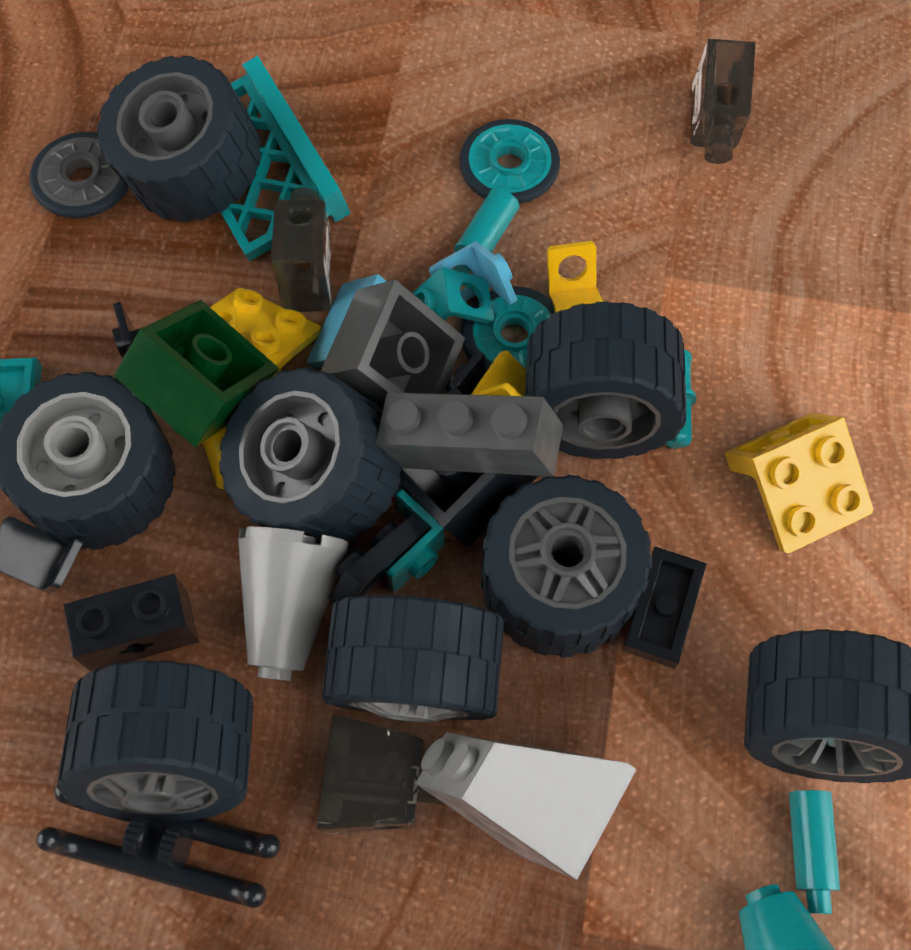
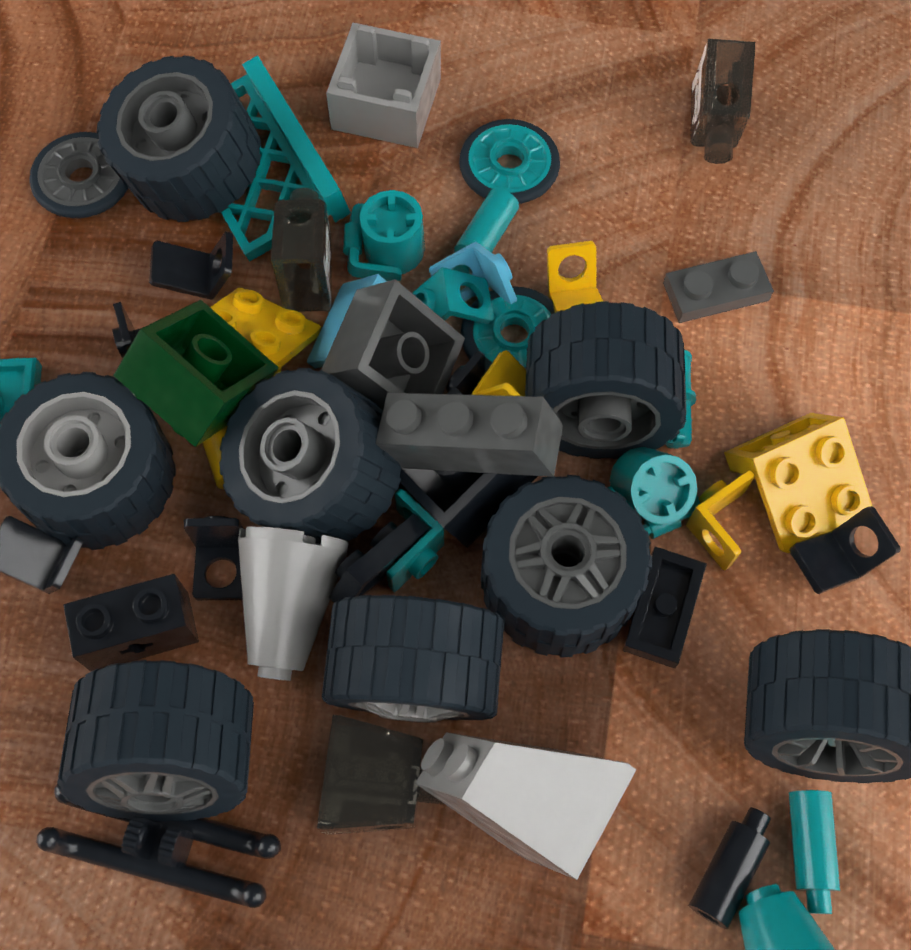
none -> black bracket [149,231,233,300]
none -> black bracket [184,515,244,601]
none -> light grey container [326,22,441,148]
none -> teal piece [343,190,425,281]
none -> teal piece [607,447,701,539]
none -> dark grey plate [663,251,774,323]
none -> yellow bracket [686,470,755,571]
none -> black cylinder [688,807,771,929]
none -> black bracket [789,506,901,594]

